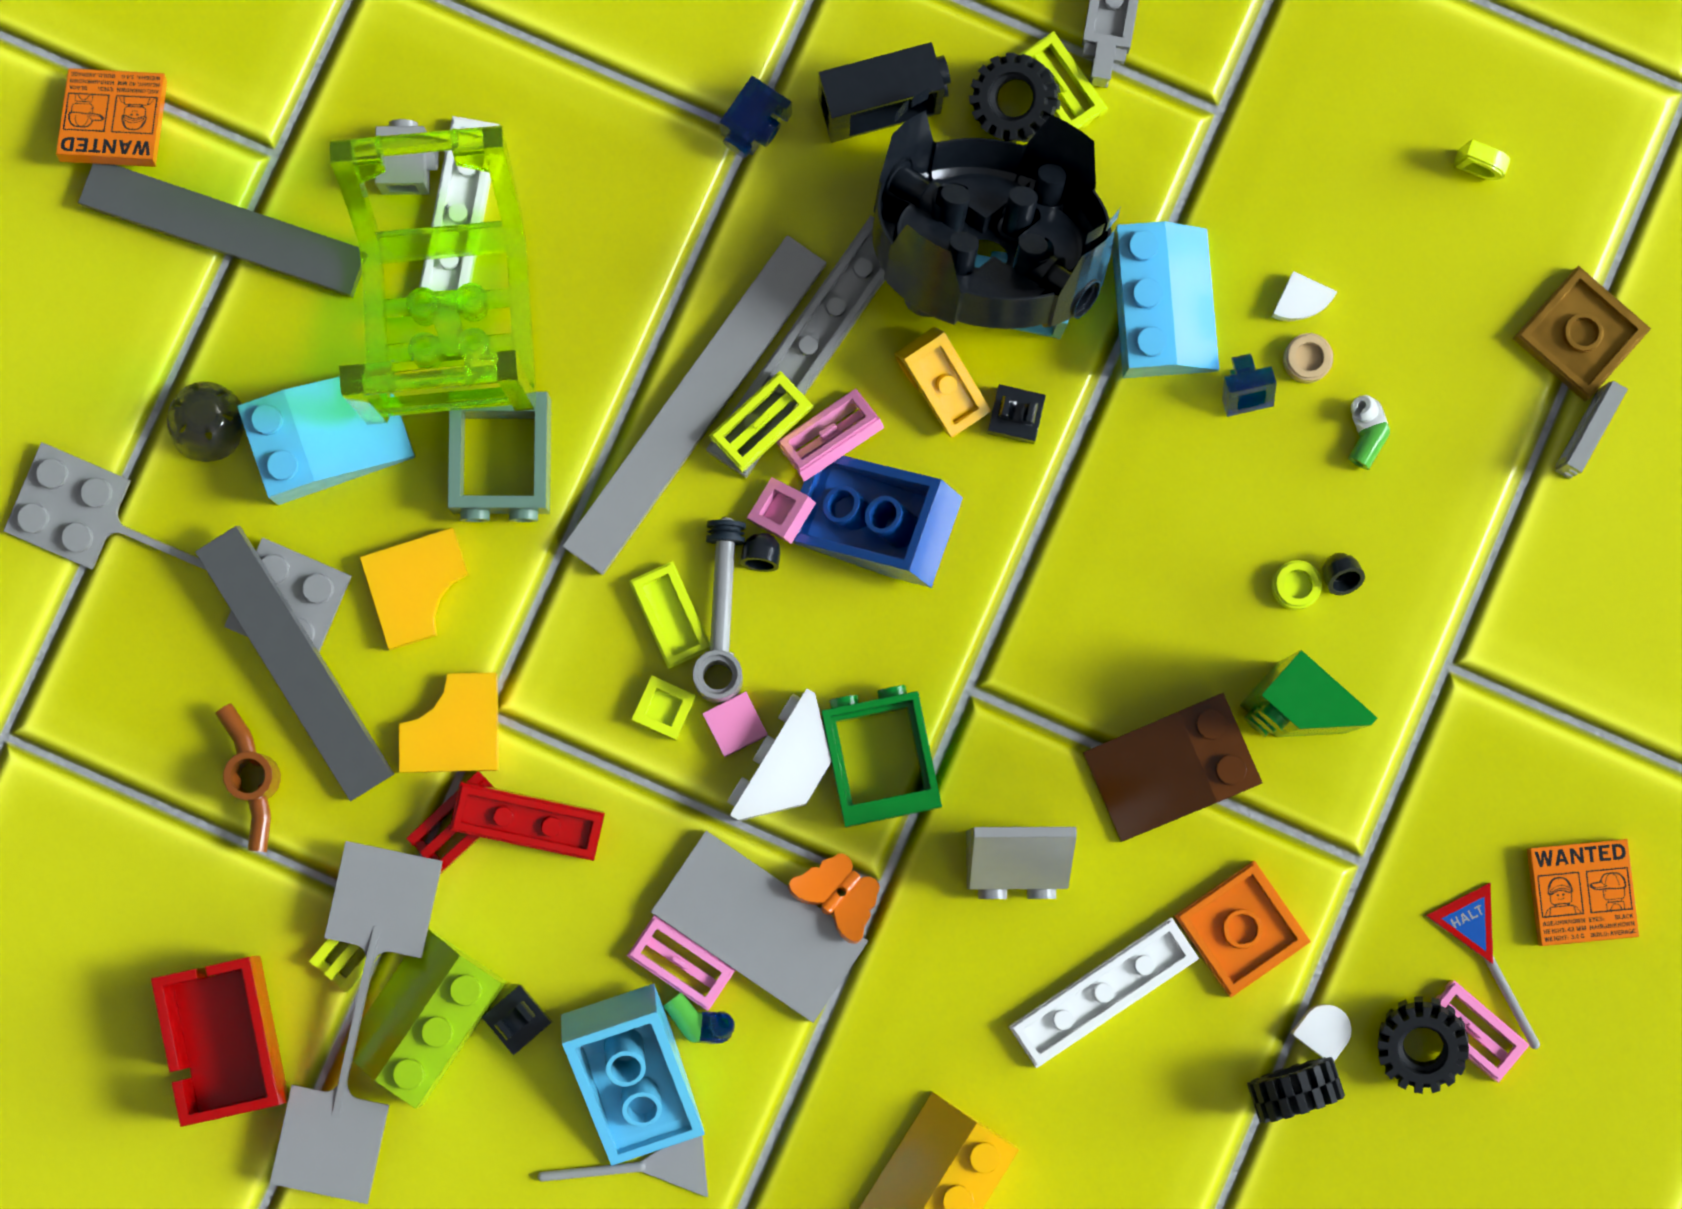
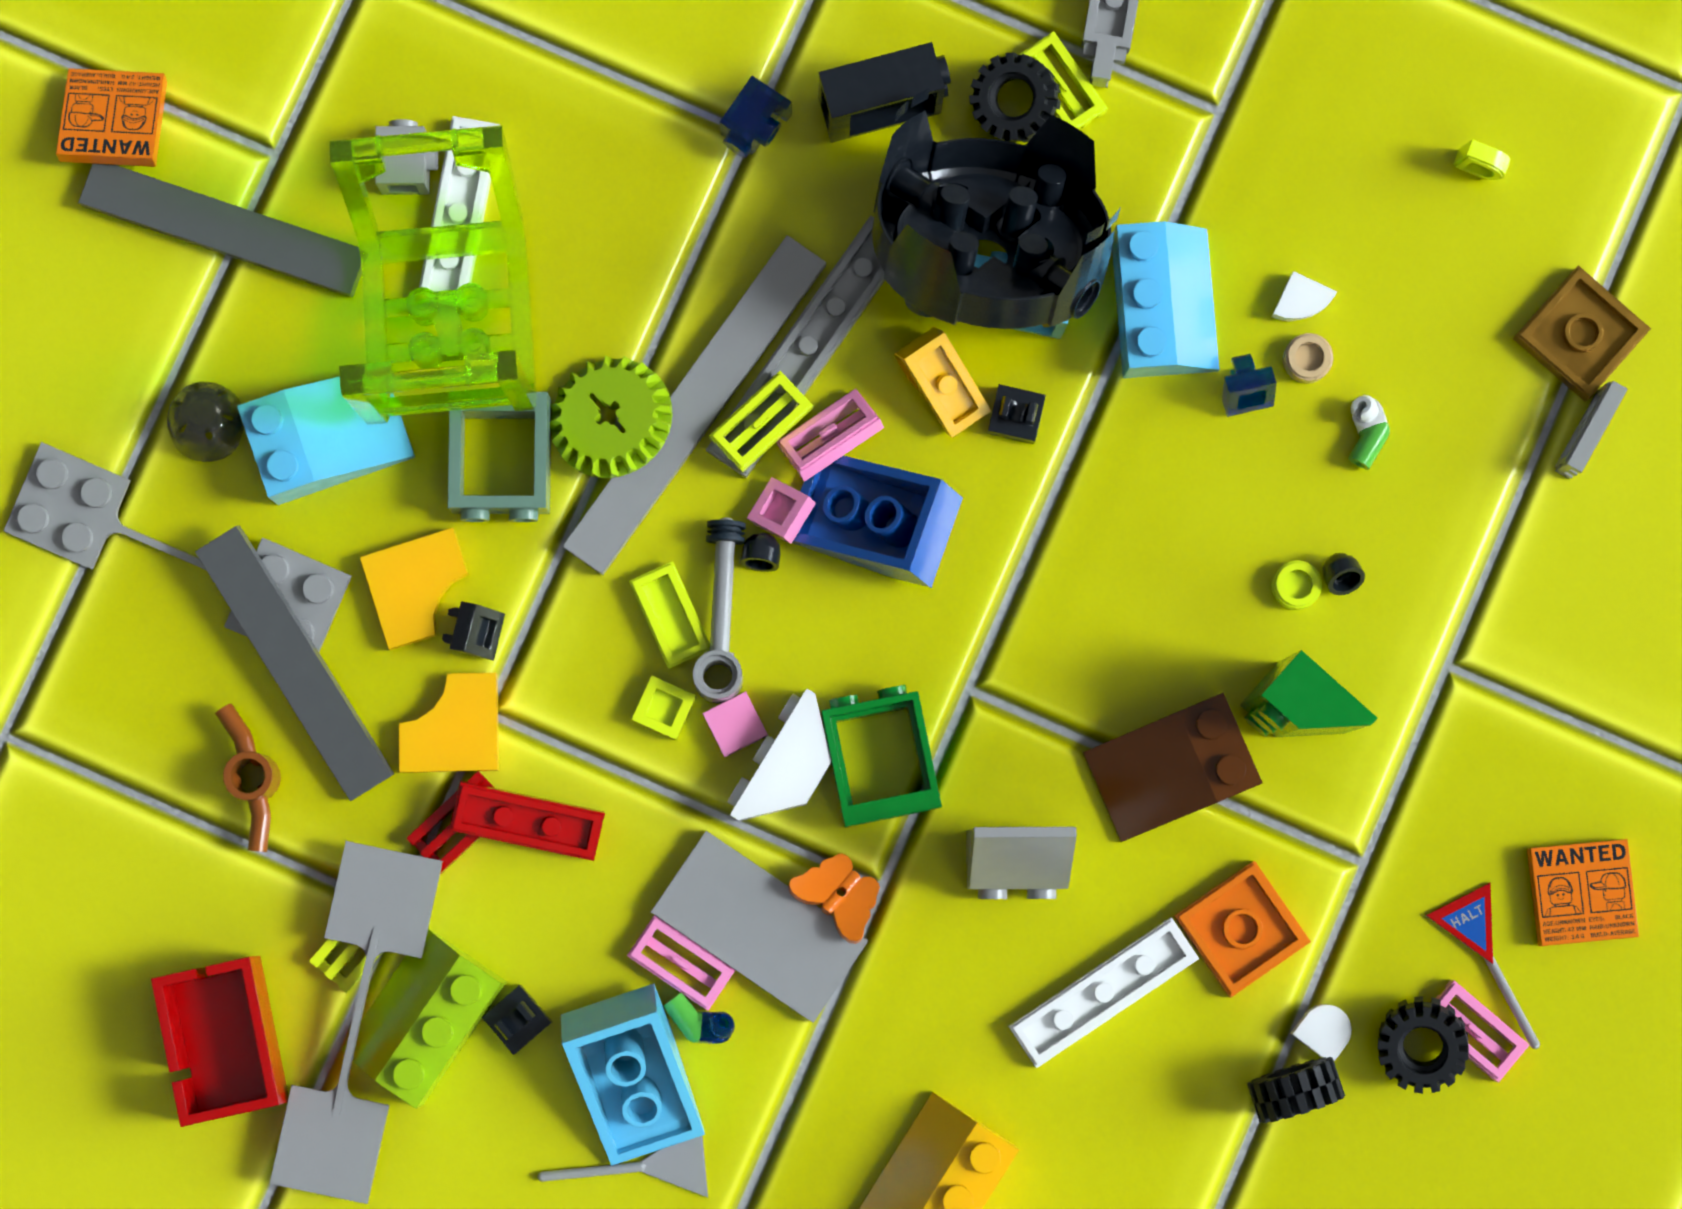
none -> black tile [442,601,505,661]
none -> lime gear [550,356,673,478]

